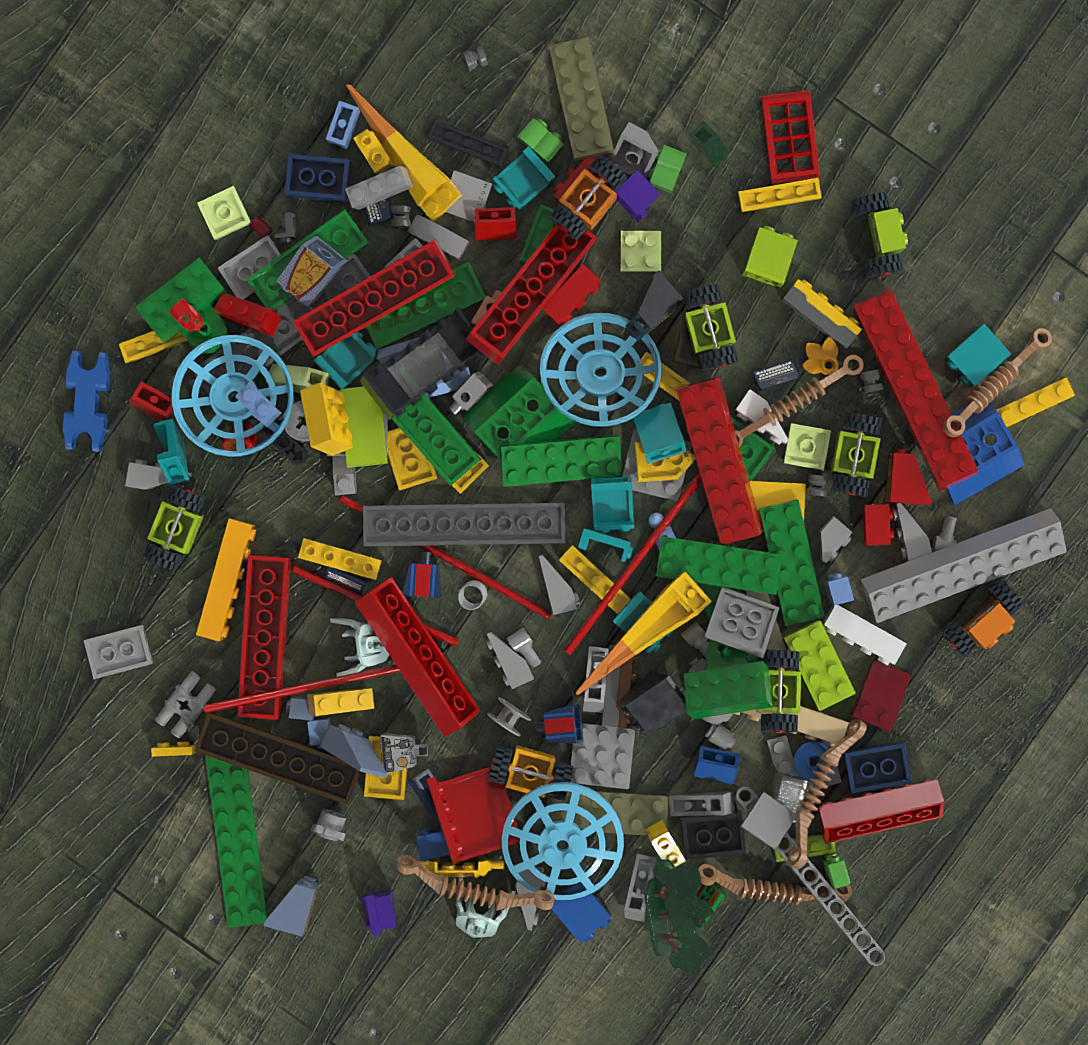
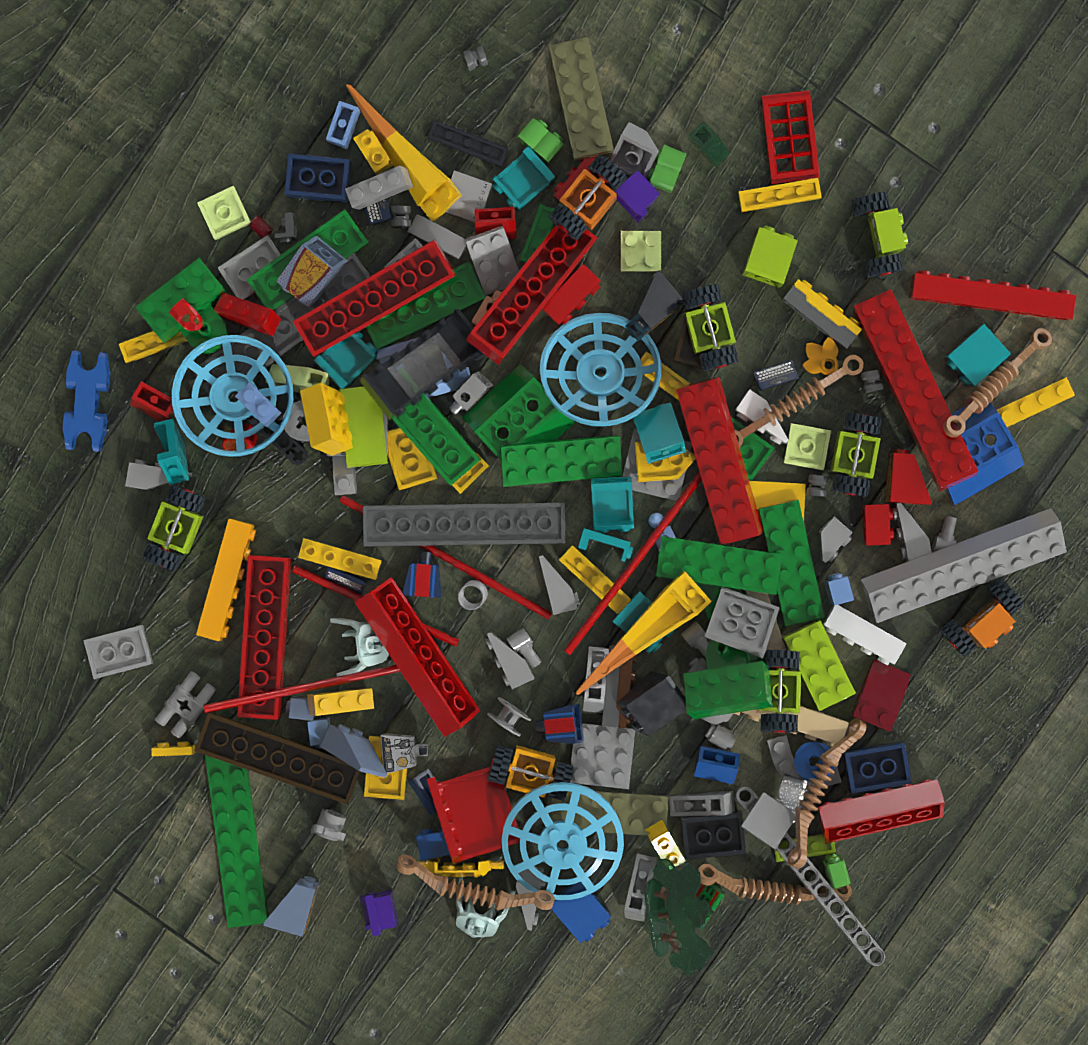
none -> light grey plate [465,226,519,296]
none -> red brick [909,270,1076,321]

